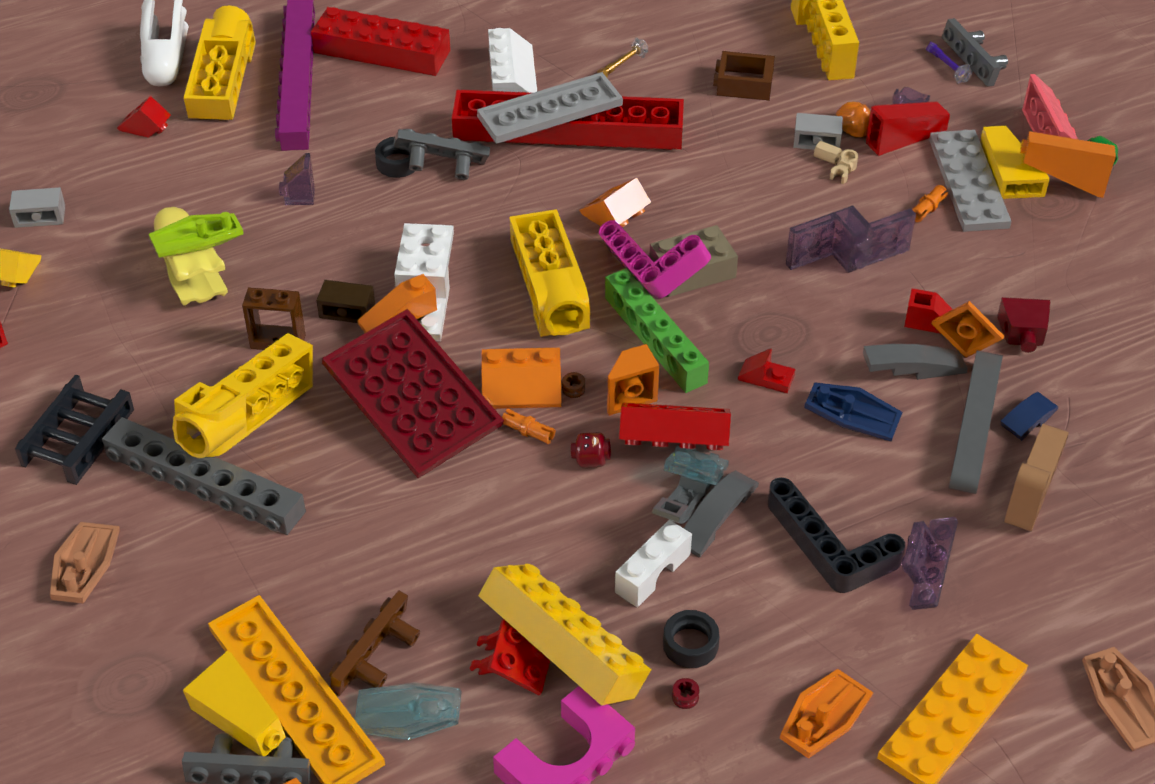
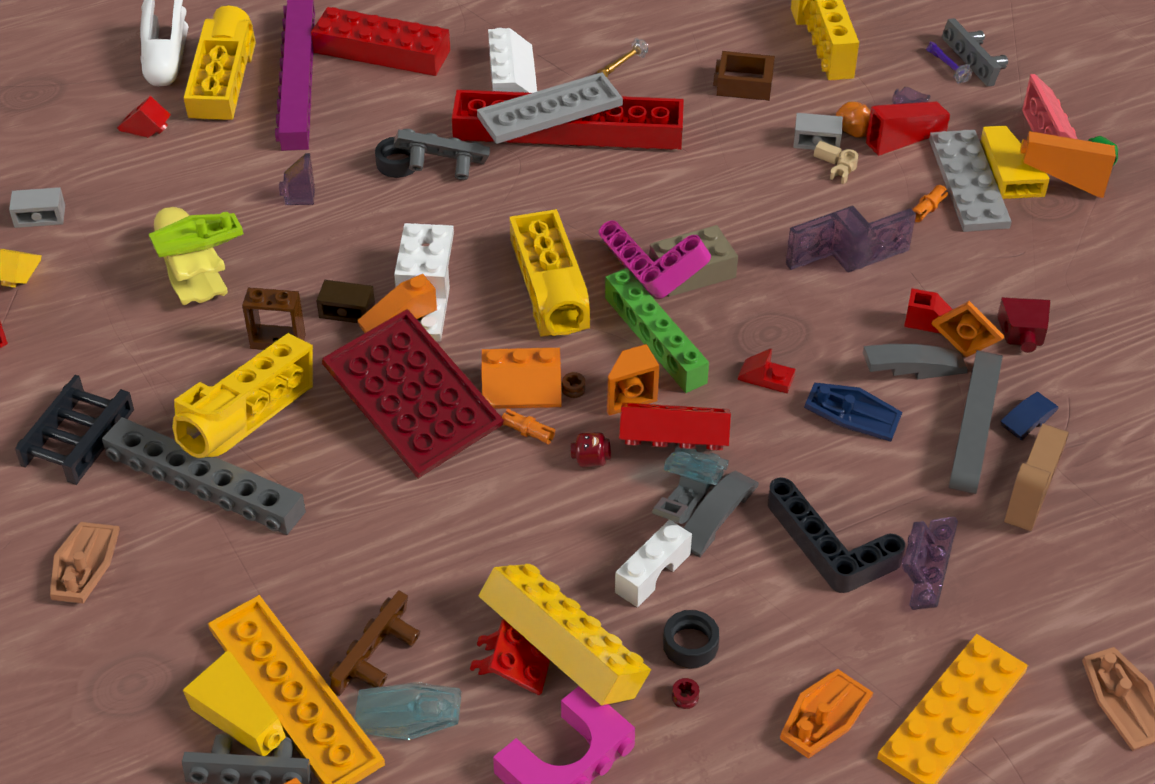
slope [579,178,651,227] -> none

